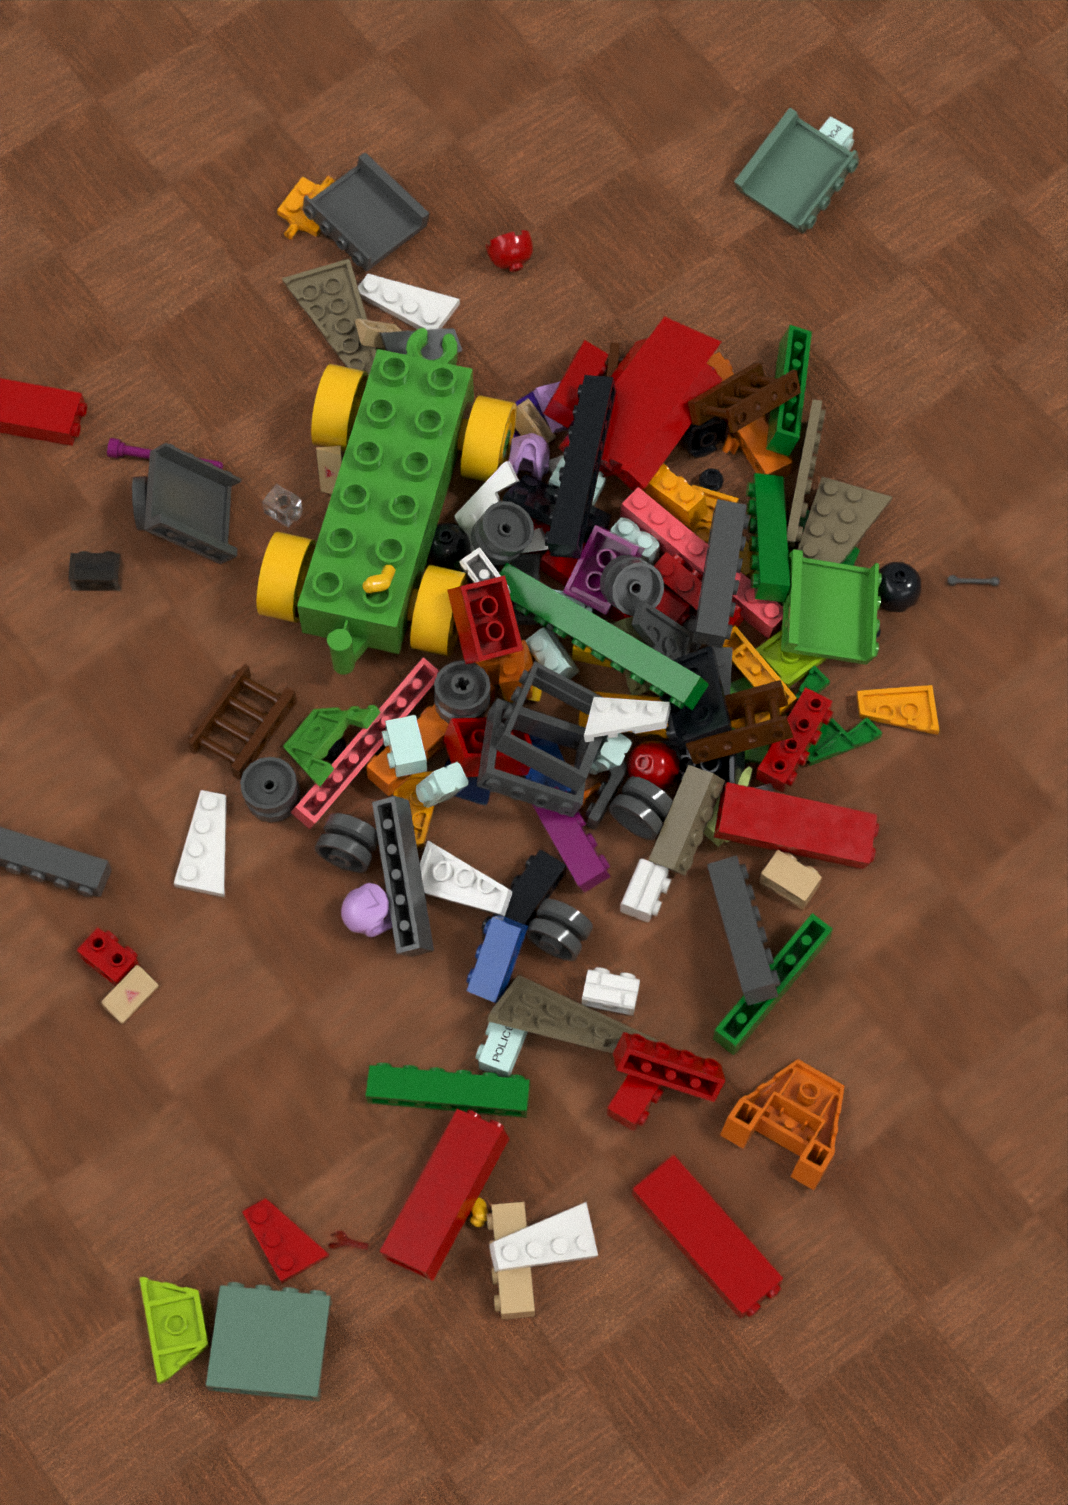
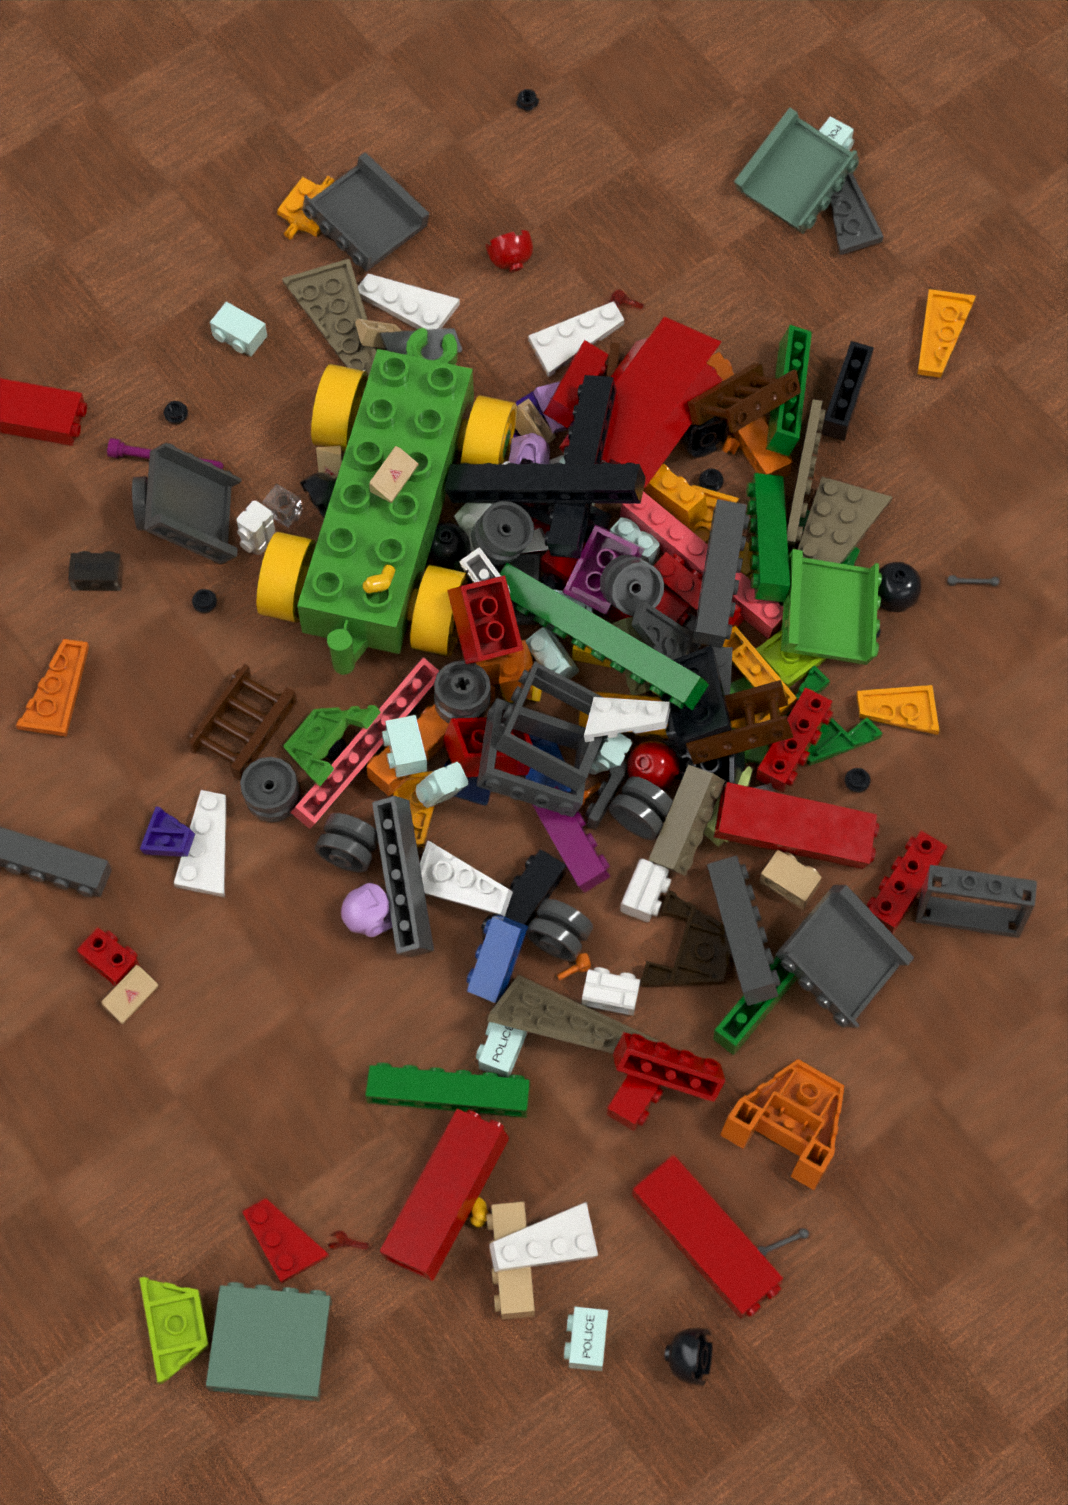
none -> orange wing [16,639,89,737]
none -> dark purple wing [140,806,196,857]
none -> black plate [164,401,188,424]
none -> black plate [192,589,217,613]
none -> light aqua brick [210,302,267,356]
none -> white brick [236,501,276,555]
none -> black cylinder [300,472,337,518]
none -> tan slope [369,446,418,503]
none -> black brick [444,463,646,504]
none -> black plate [516,89,539,111]
none -> white wing [528,301,624,378]
none -> black plate [541,573,563,591]
none -> orange hand [557,953,591,981]
none -> light aqua brick [564,1307,608,1371]
none -> clear red hand [609,289,644,309]
none -> dark brown wing [640,890,732,987]
none -> black cylinder [665,1328,713,1386]
none -> dark grey hinge [757,1228,809,1257]
none -> dark grey panel [775,885,914,1028]
none -> black brick [821,341,874,441]
none -> dark grey wing [830,173,884,255]
none -> black plate [845,768,870,793]
none -> red brick [866,830,948,934]
none -> dark grey window [915,865,1037,938]
none -> light orange wing [917,289,976,378]

